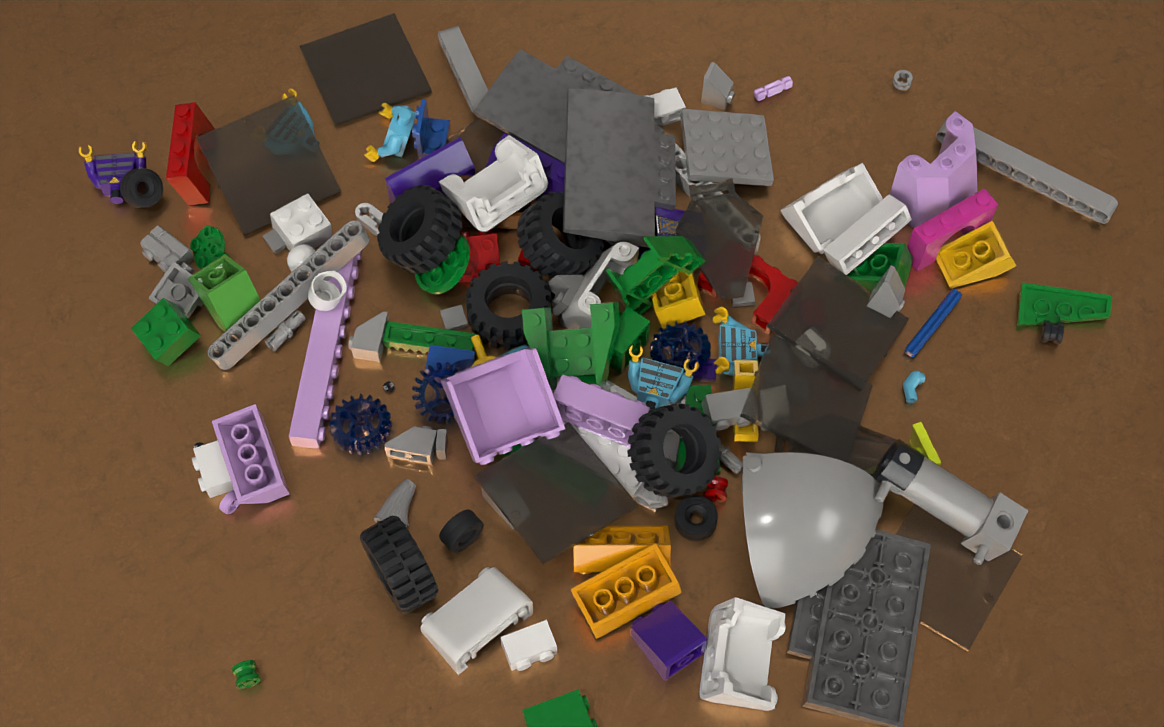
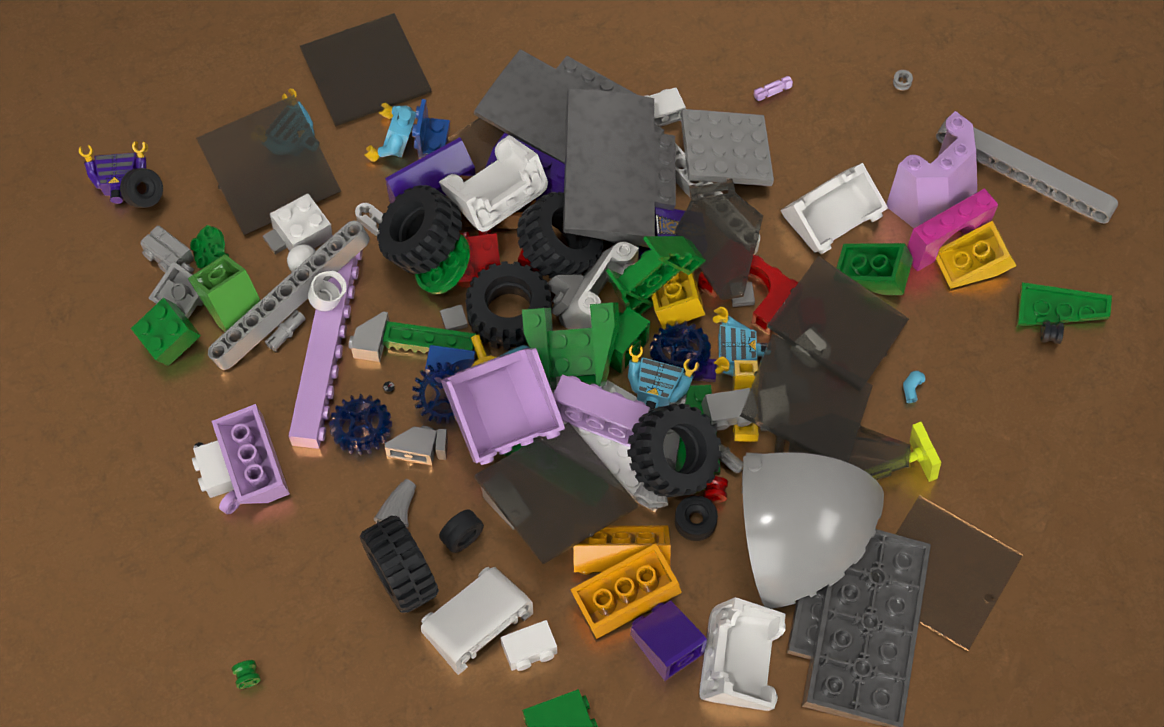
red arch [166,102,217,206] -> none
light grey beam [438,26,488,113] -> none
light grey slope [701,62,735,111] -> none
white brick [823,195,912,275] -> none
light grey slope [867,266,905,318] -> none
light grey piece [873,439,1029,565] -> none
blue axle [904,289,962,358] -> none

